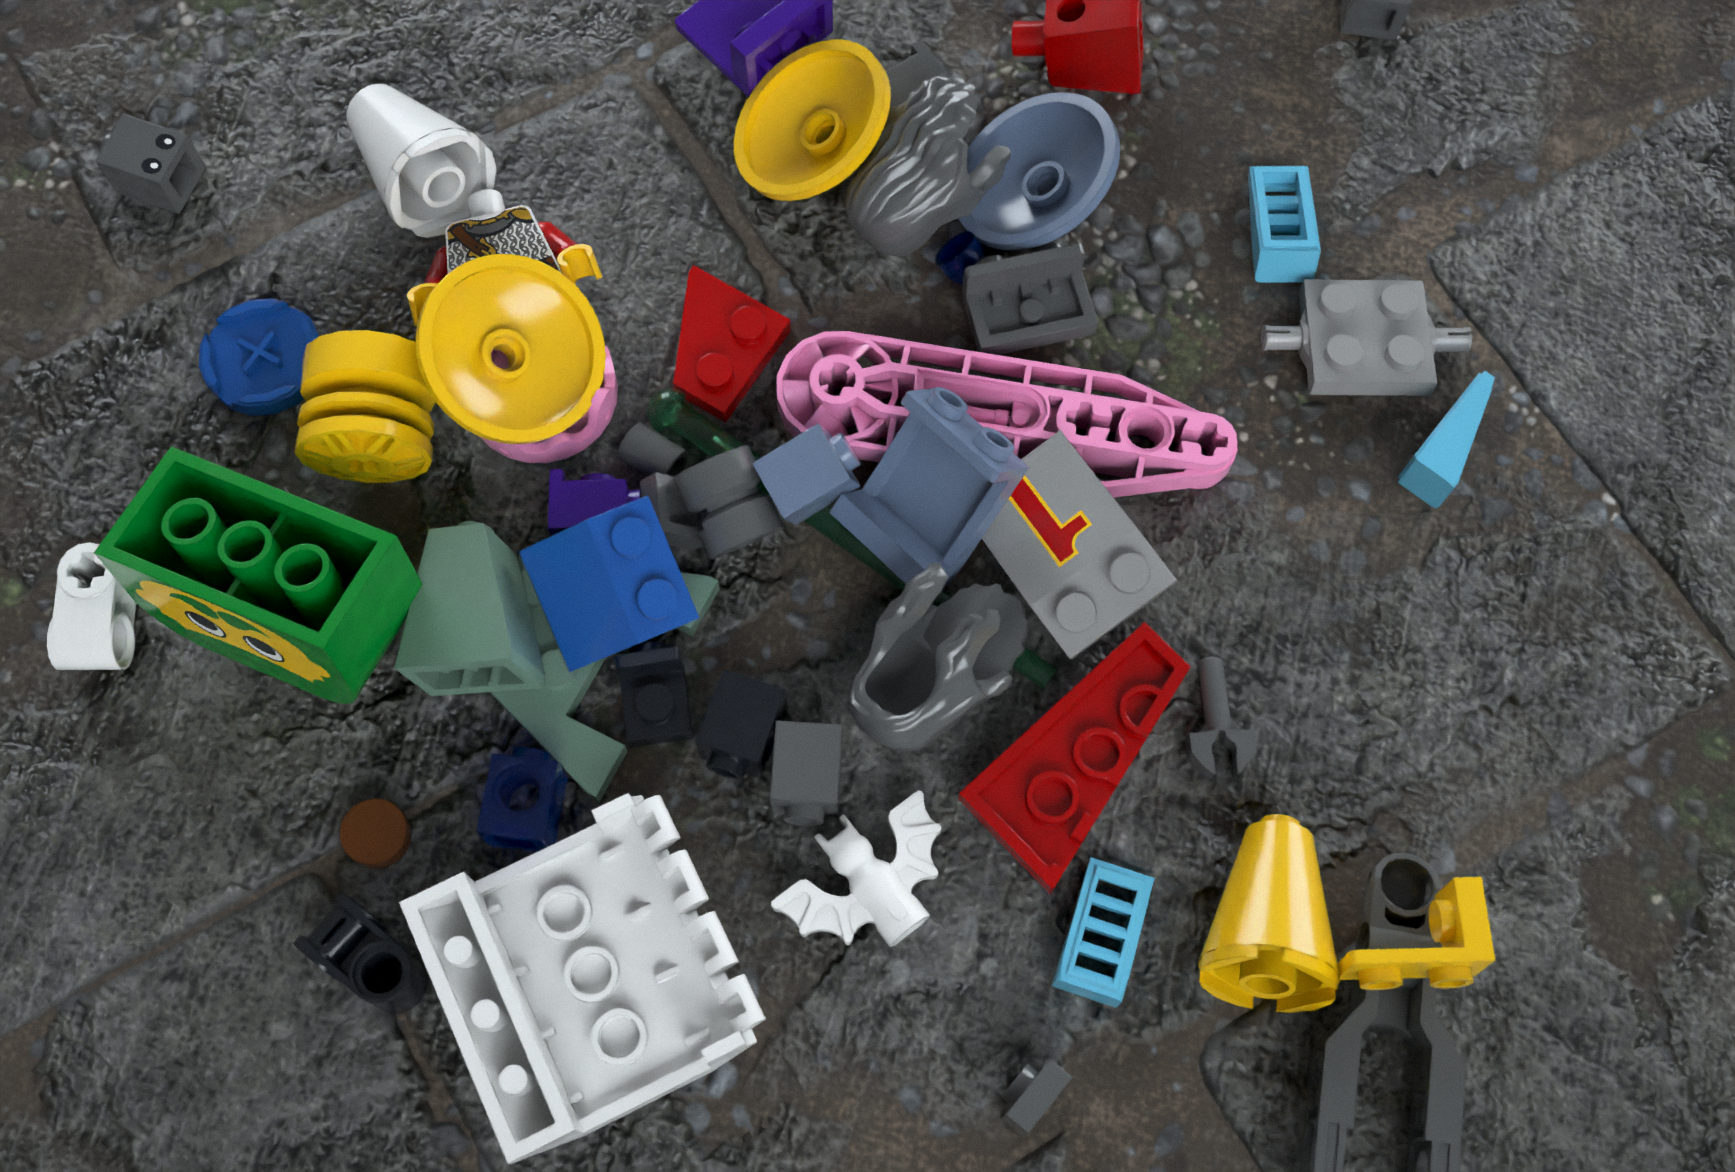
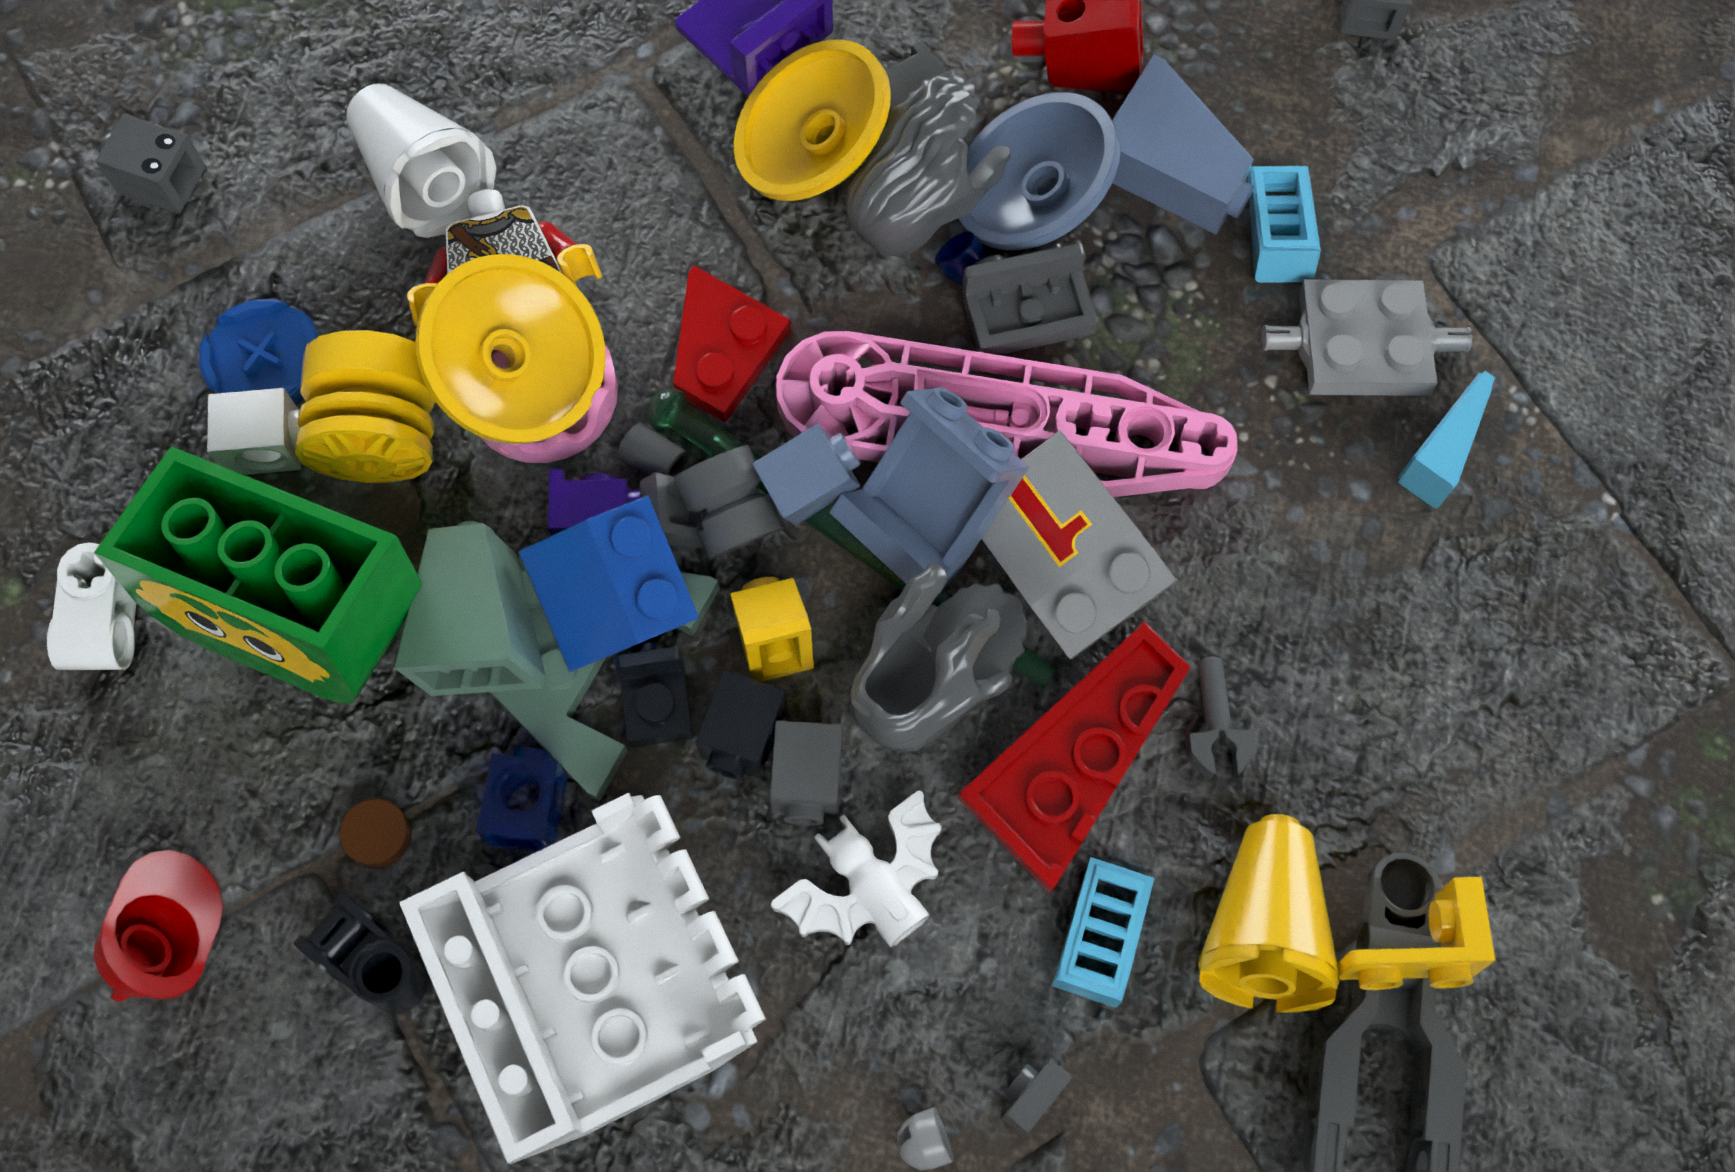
none -> red piece [93,850,223,1002]
none -> white brick [207,388,301,475]
none -> yellow slope [730,577,814,682]
none -> light grey hinge [897,1107,954,1171]
none -> sand blue slope [1112,54,1254,235]

